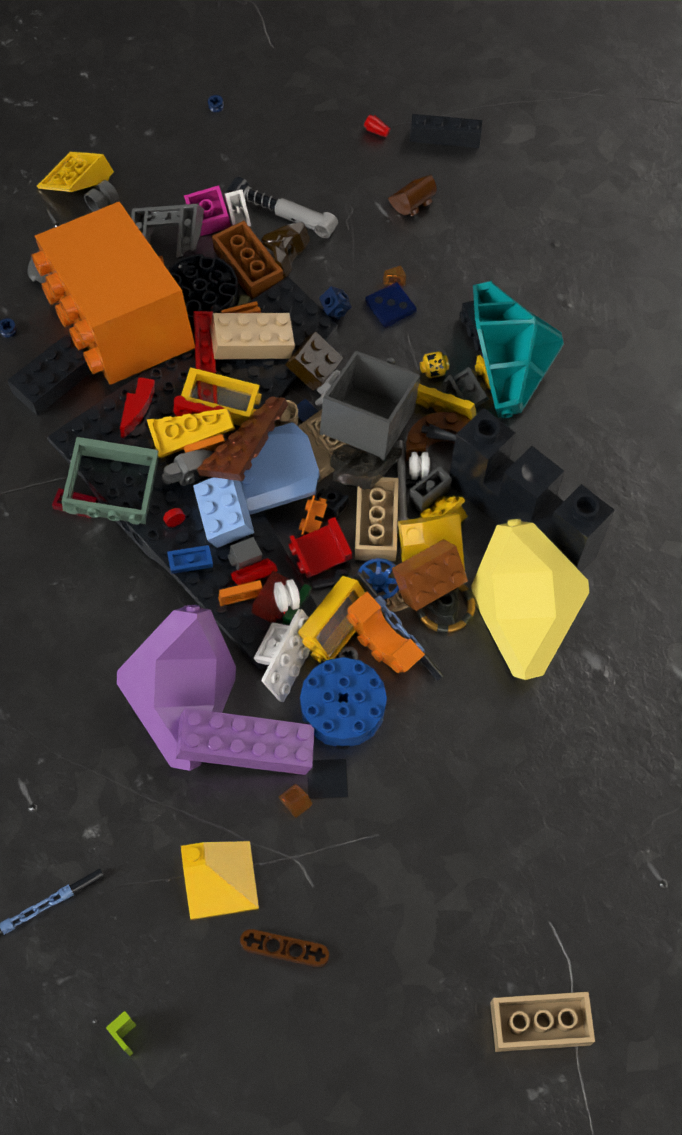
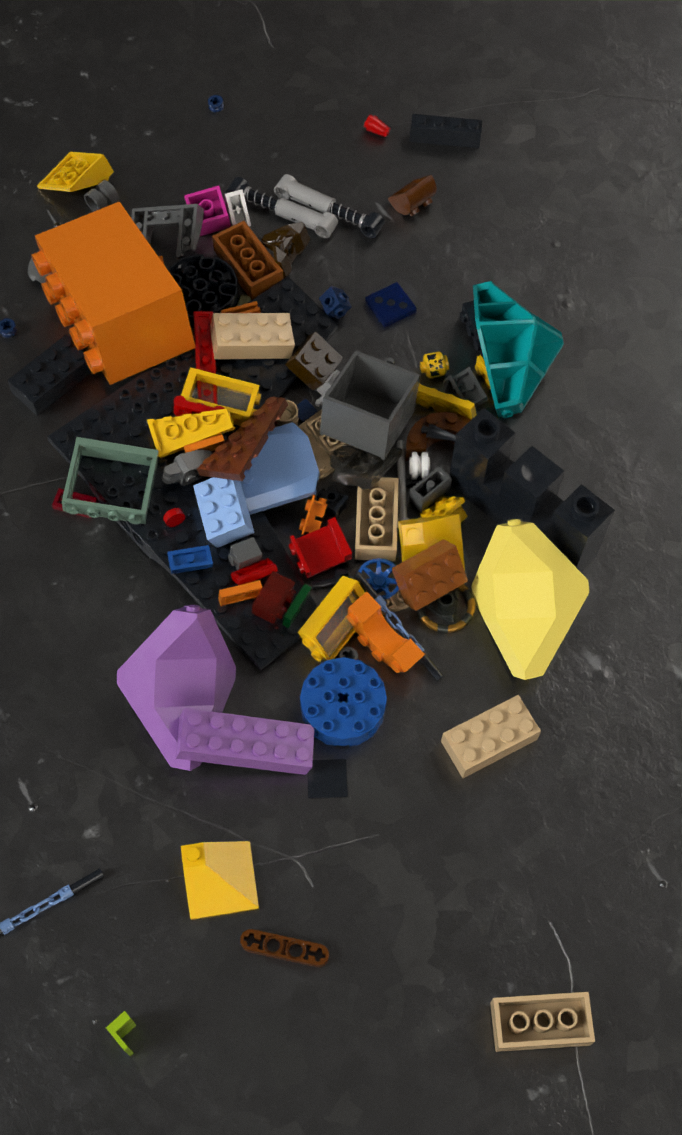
red slope [120,377,155,438] -> none
white bracket [254,609,318,702] -> none
white wheel [274,579,300,612] -> none
clear orange slope [279,784,312,817] -> none
clear orange slope [383,265,406,286] -> none
none -> piece [274,174,385,239]
none -> tan brick [441,695,541,778]

